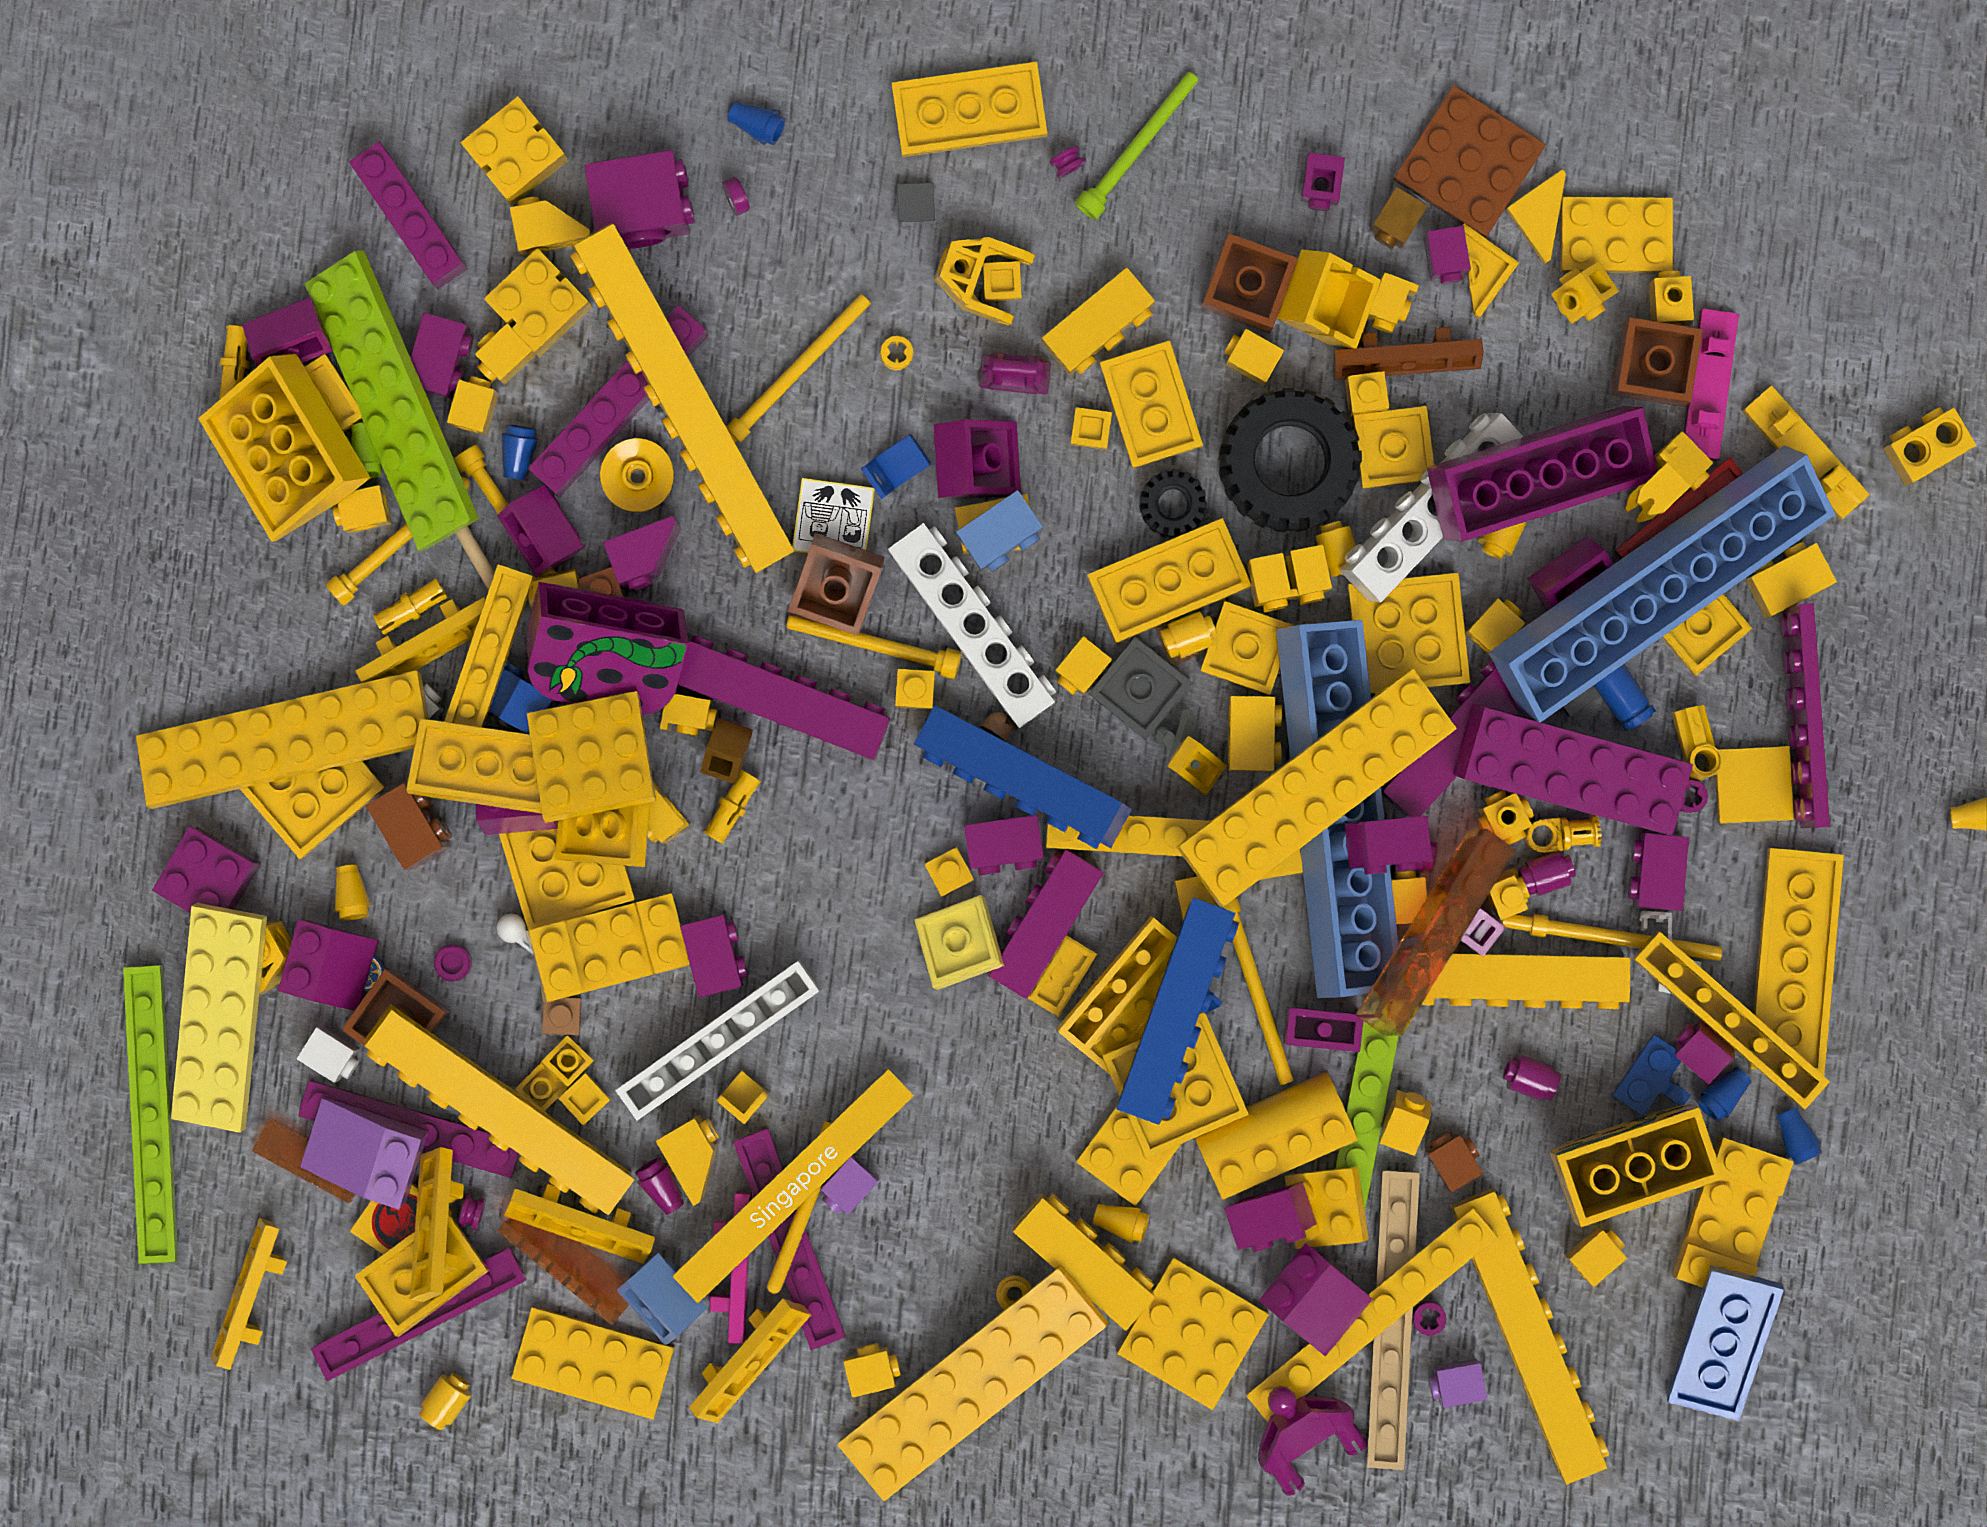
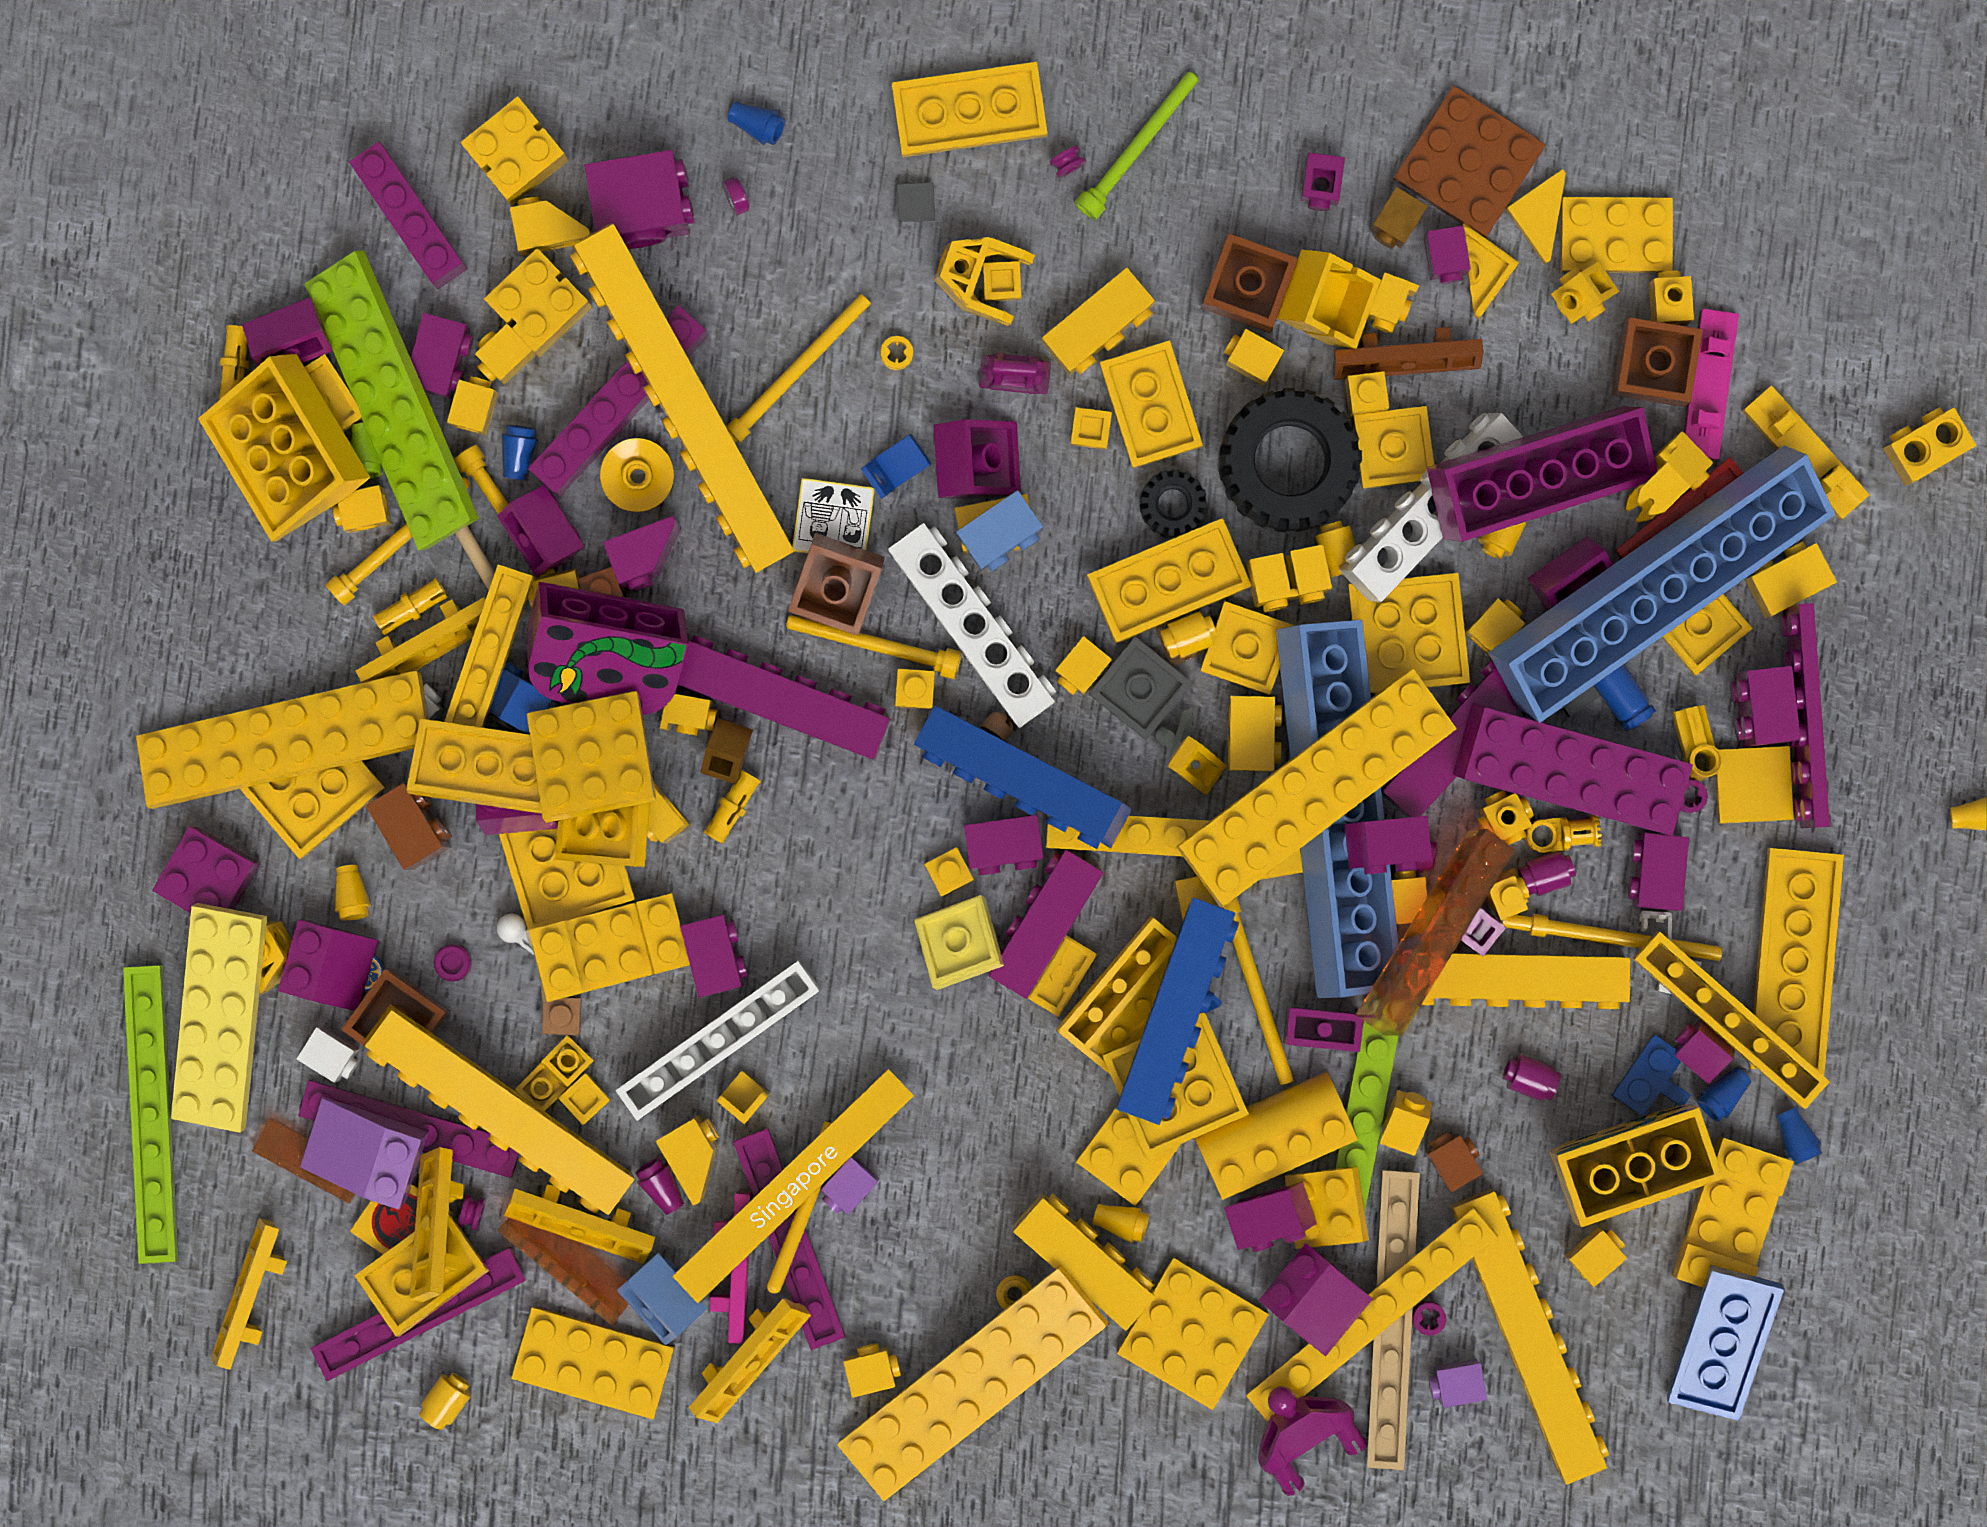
none -> magenta brick [1730,666,1801,747]

